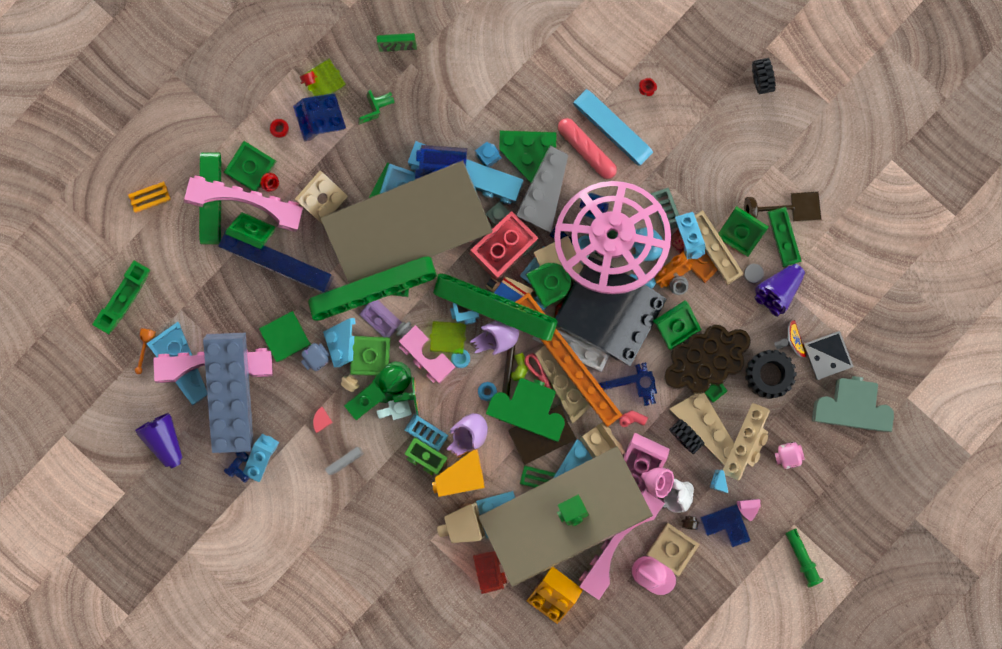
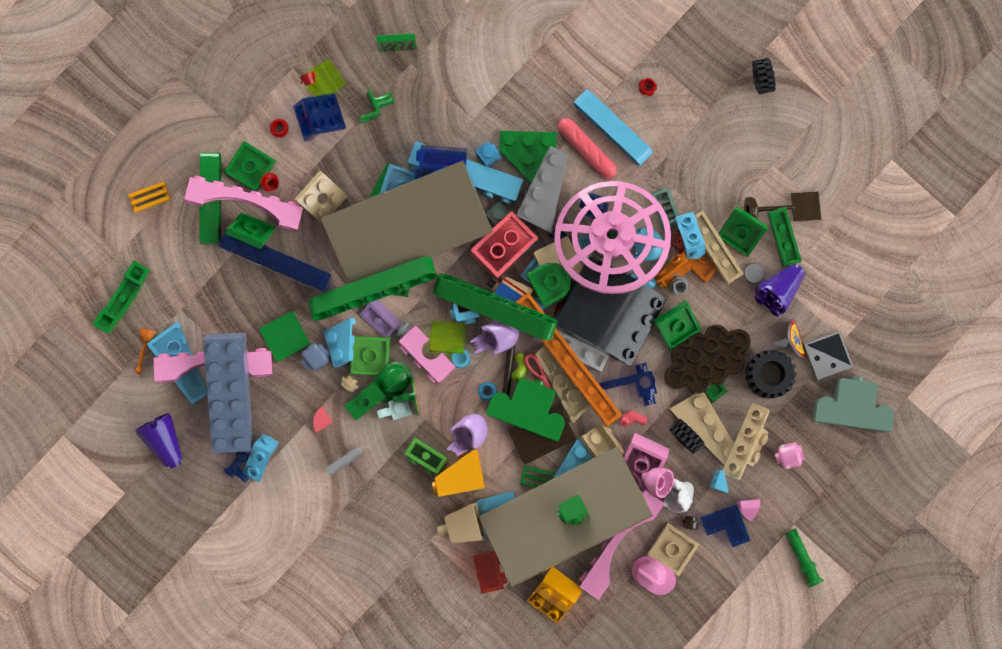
medium azure slope [404,414,449,451] -> none

